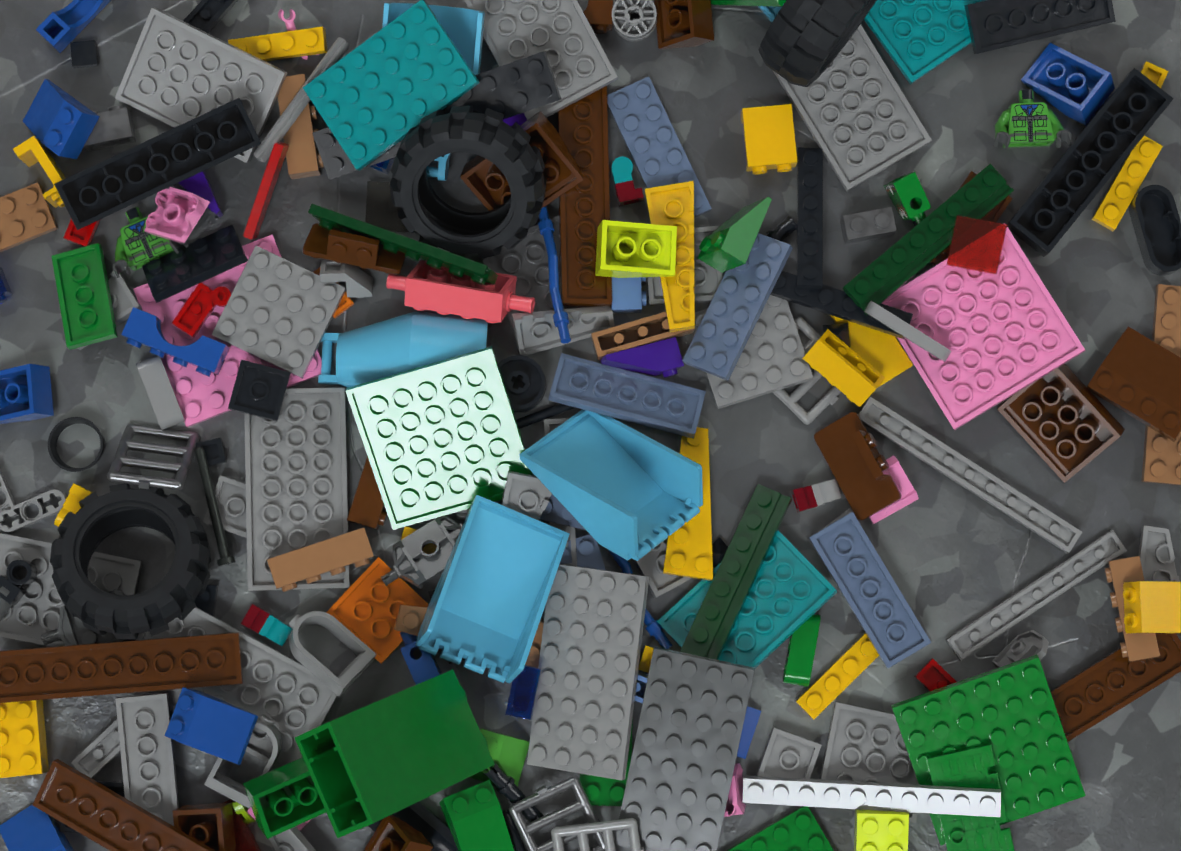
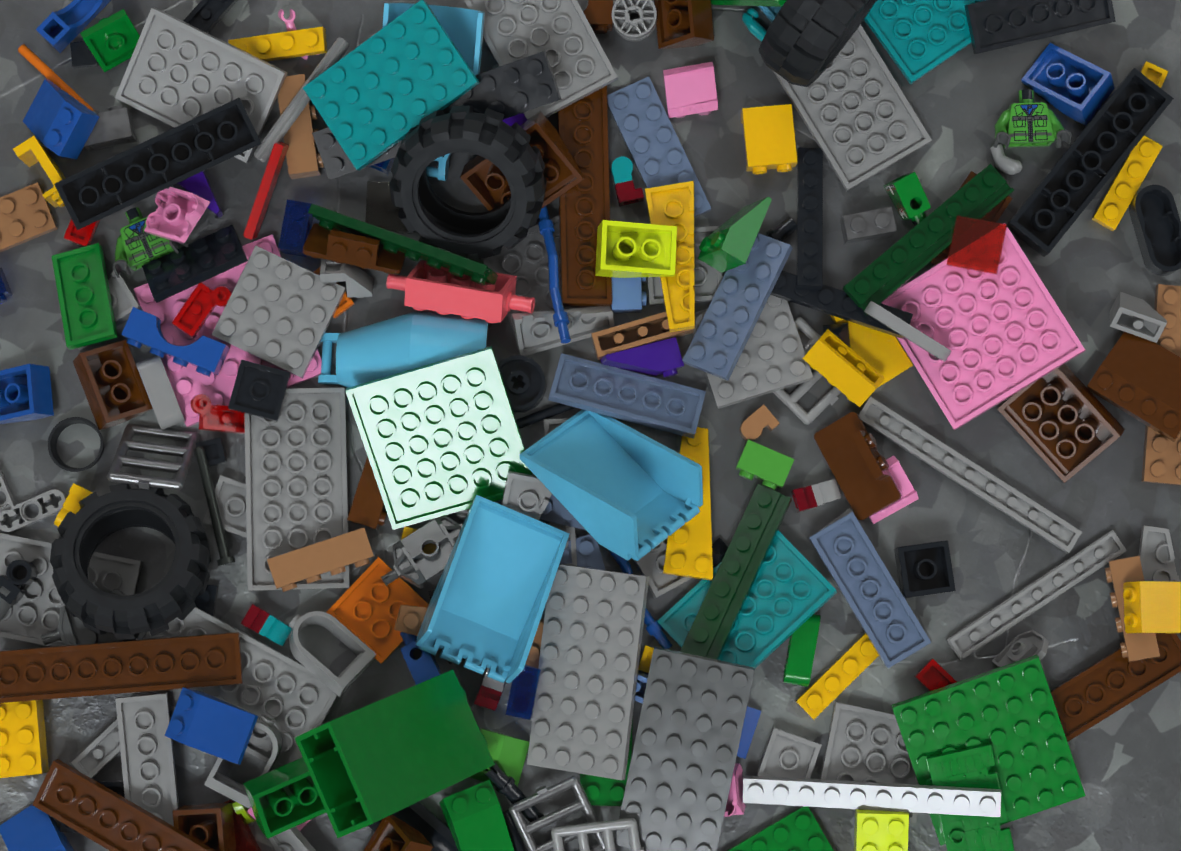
none -> orange bar [18,44,95,111]
none -> reddish brown slope [73,340,153,431]
none -> green tile [80,9,140,73]
none -> red hinge [191,394,245,434]
none -> clear blue brick [278,199,313,257]
none -> dark red leg [474,668,506,711]
none -> bright pink slope [663,62,718,118]
none -> bright green piece [735,440,794,490]
none -> medium nougat leg [739,404,780,441]
none -> teal arm [742,8,767,42]
none -> black brick [894,540,956,598]
none -> light grey arm [990,144,1022,175]
none -> light grey slope [1110,292,1167,343]

